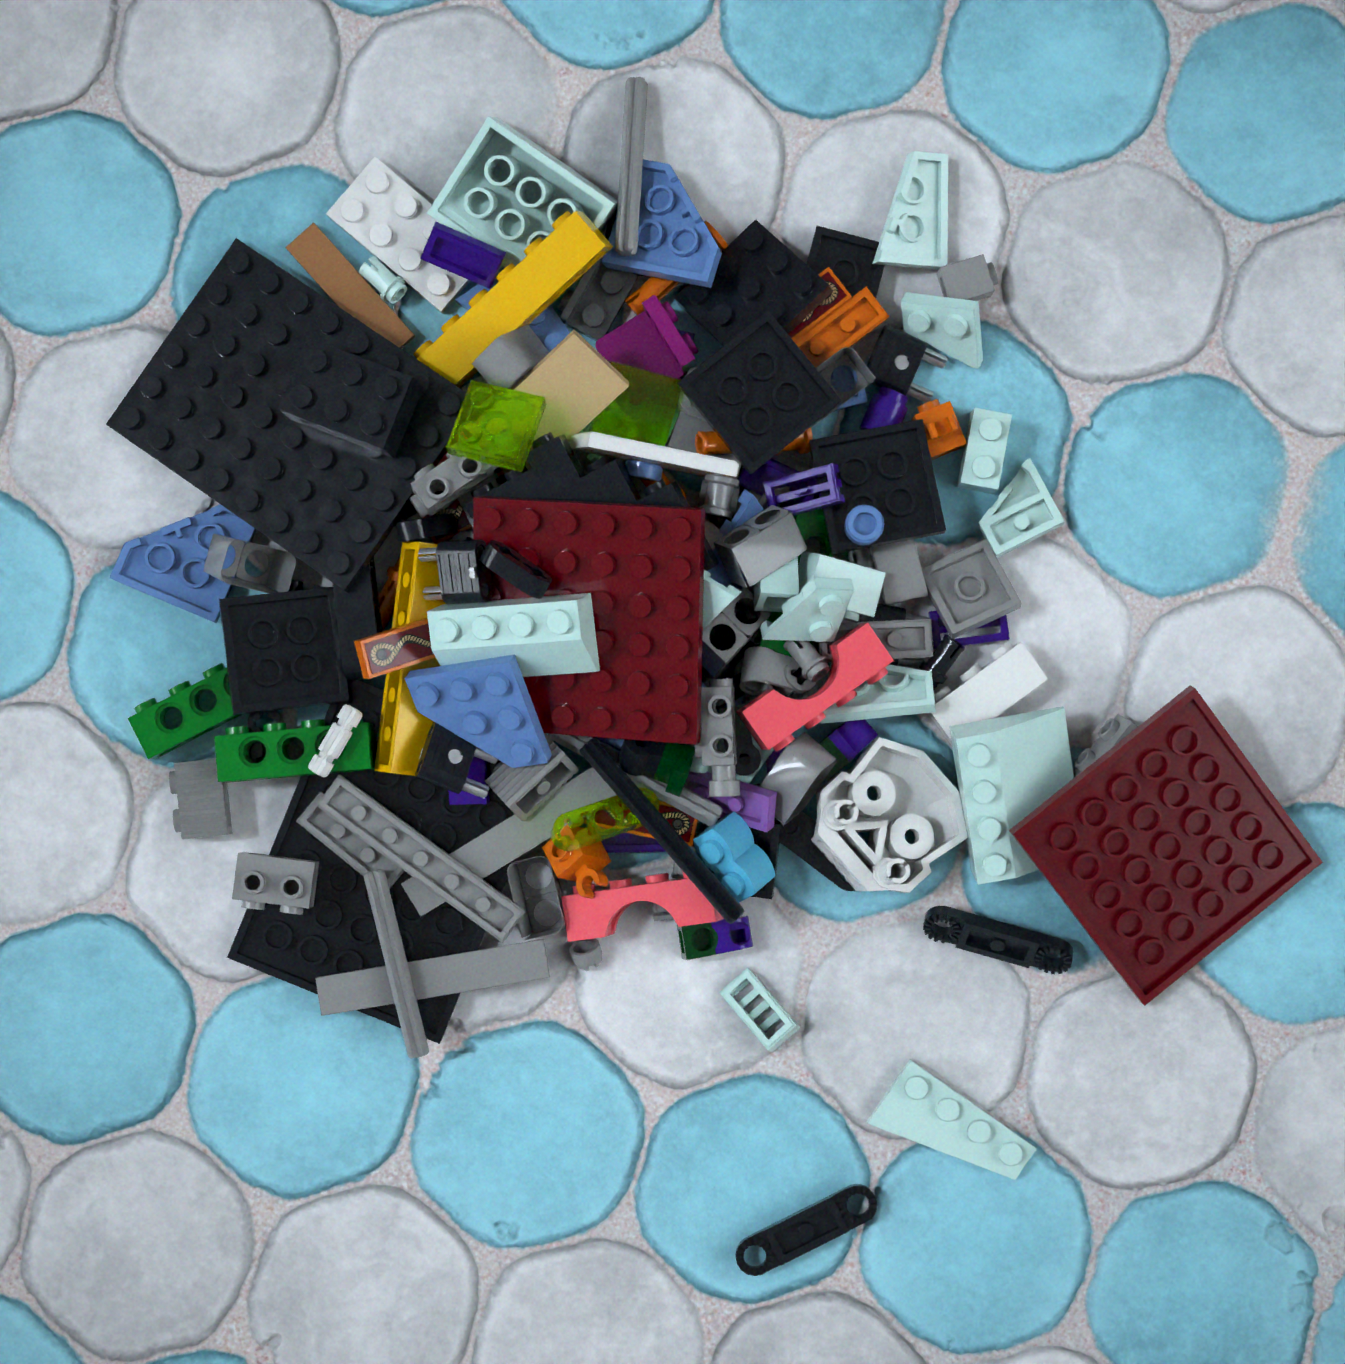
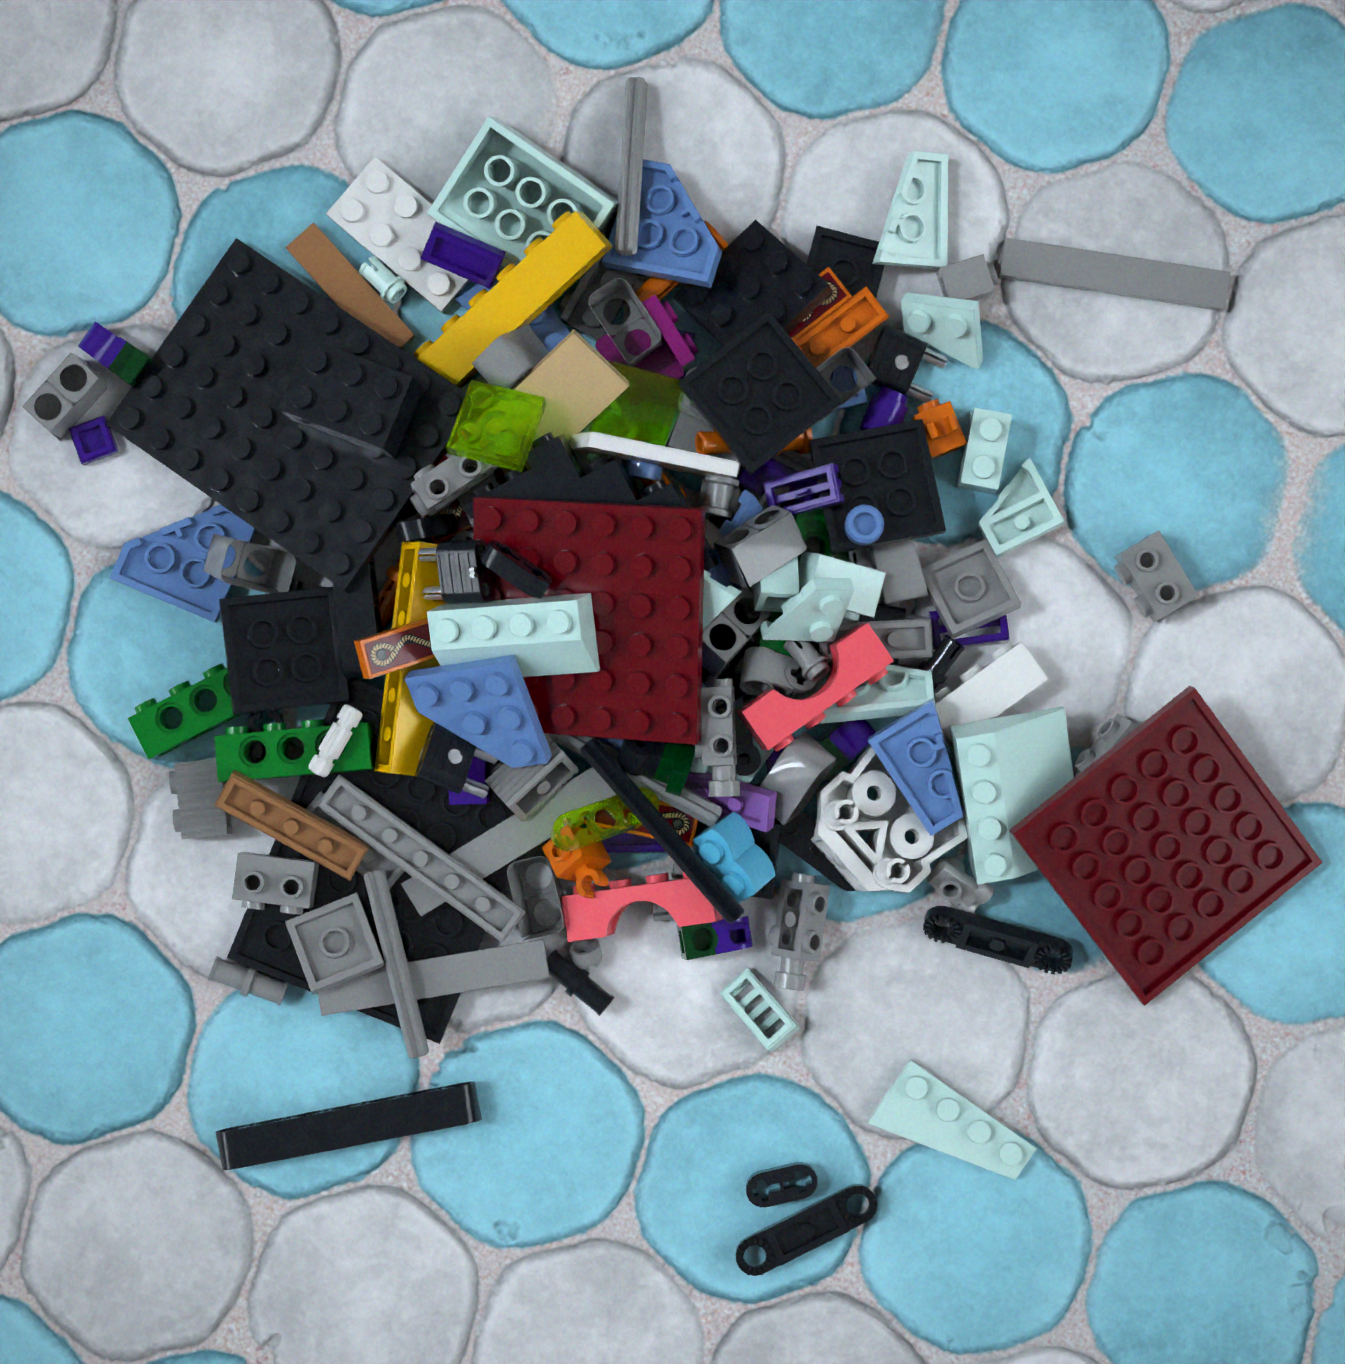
none -> light grey piece [22,353,107,441]
none -> dark purple tile [68,415,119,465]
none -> leg [78,322,153,388]
none -> light grey pin [208,956,289,1006]
none -> medium nougat tile [214,770,370,881]
none -> black beam [215,1081,482,1170]
none -> light grey plate [285,892,386,995]
none -> black pin [547,949,615,1016]
none -> light grey piece [589,278,663,367]
none -> black beam [746,1162,818,1208]
none -> light grey brick [768,873,830,991]
none -> medium blue wing [868,697,964,836]
none -> light grey plate [927,857,994,914]
none -> light grey tile [999,238,1231,311]
none -> light grey brick [1114,531,1199,622]

